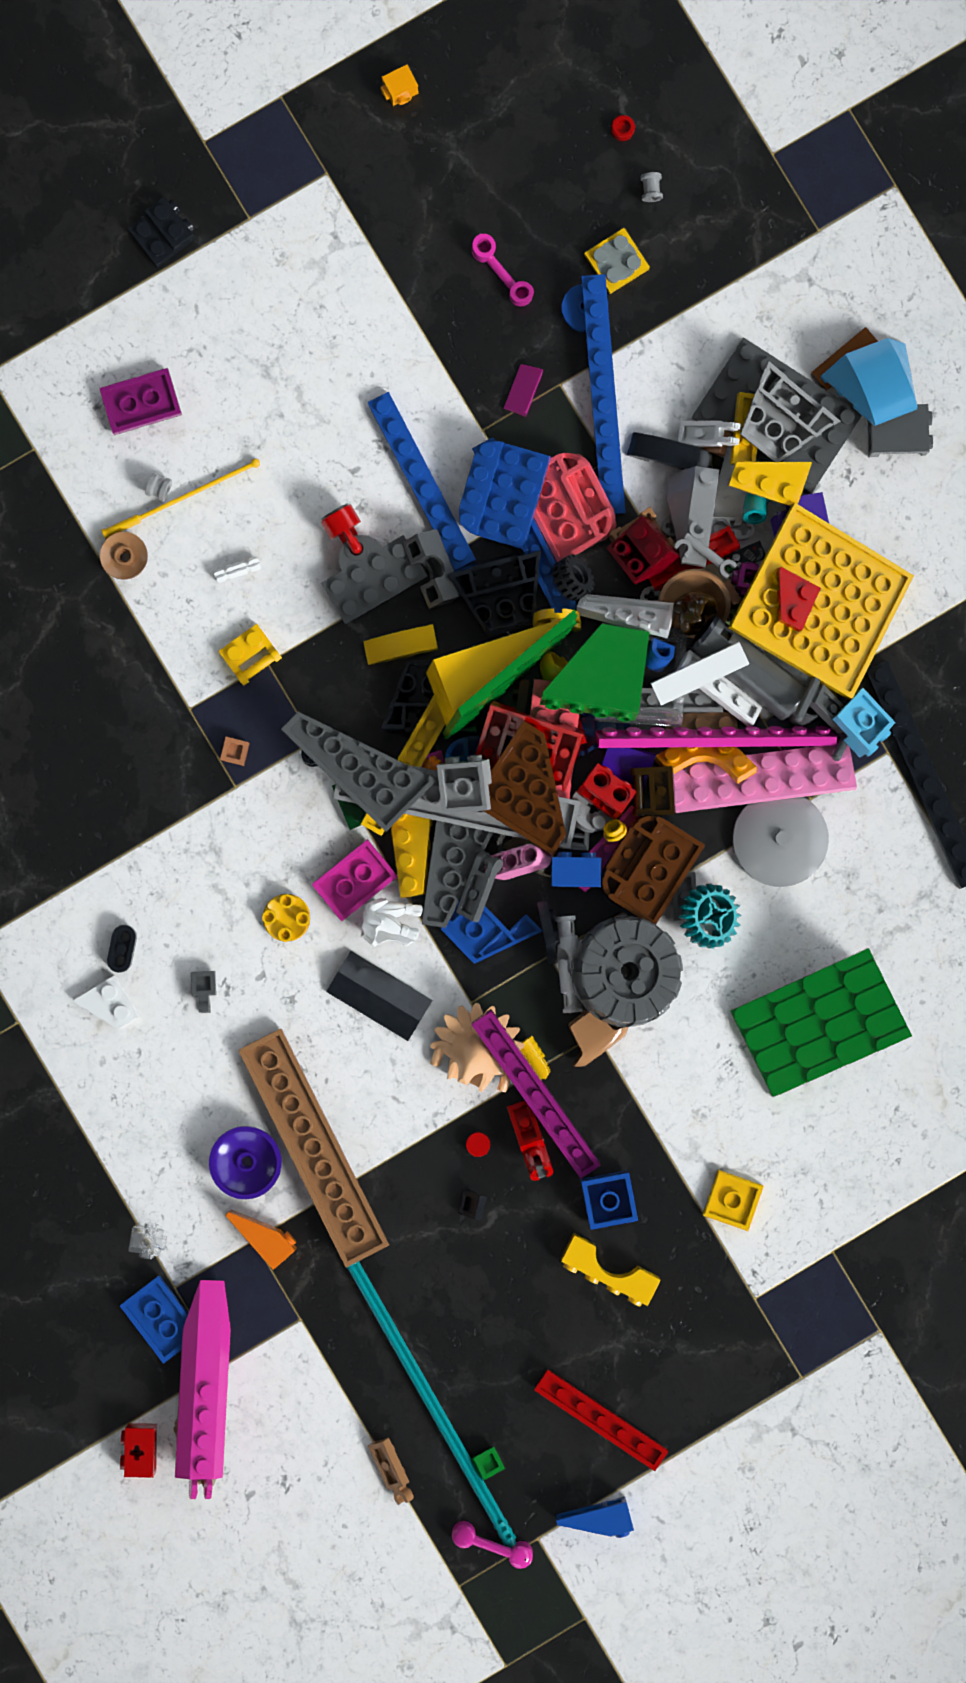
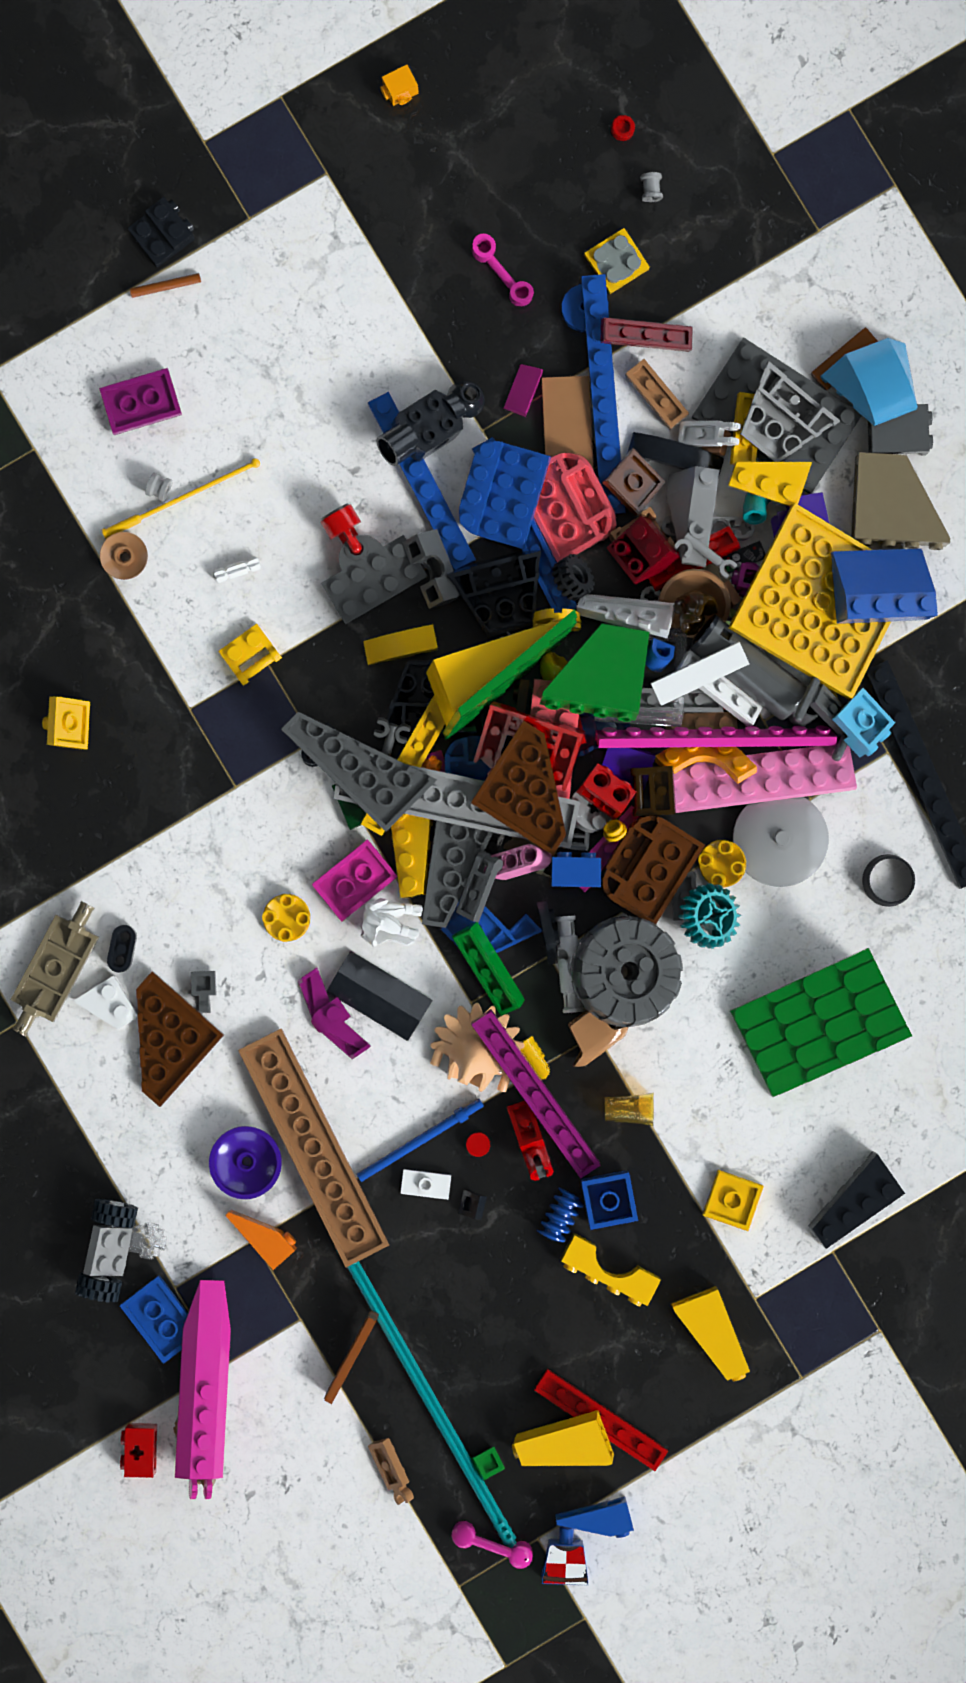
nougat plate [220,737,250,766] -> none
light grey plate [437,755,492,813] -> none
red wing [776,567,821,632] -> none
none -> dark tan plate [10,901,99,1036]
none -> yellow tile [42,697,90,749]
none -> plate [75,1199,138,1302]
none -> dark orange piece [130,273,201,298]
none -> reddish brown plate [136,971,225,1107]
none -> magenta plate [298,967,371,1059]
none -> dark orange tile [324,1310,379,1404]
none -> blue bar [357,1098,484,1182]
none -> dark grey bar [374,717,411,756]
none -> black brick [376,380,485,466]
none -> white plate [401,1169,451,1200]
none -> green slope [452,922,525,1016]
none -> yellow slope [512,1410,614,1466]
none -> blue piece [537,1187,584,1242]
none -> torso [541,1526,588,1585]
none -> medium nougat tile [542,376,594,470]
none -> dark red tile [601,317,693,352]
none -> reddish brown plate [602,448,666,516]
none -> clear yellow plant [605,1092,654,1126]
none -> medium nougat plate [625,359,689,430]
none -> yellow slope [671,1286,750,1381]
none -> yellow dish [698,840,746,888]
none -> black wedge [808,1151,905,1249]
none -> blue slope [831,548,938,624]
none -> dark tan slope [851,452,951,550]
none -> black tyre [862,854,915,907]

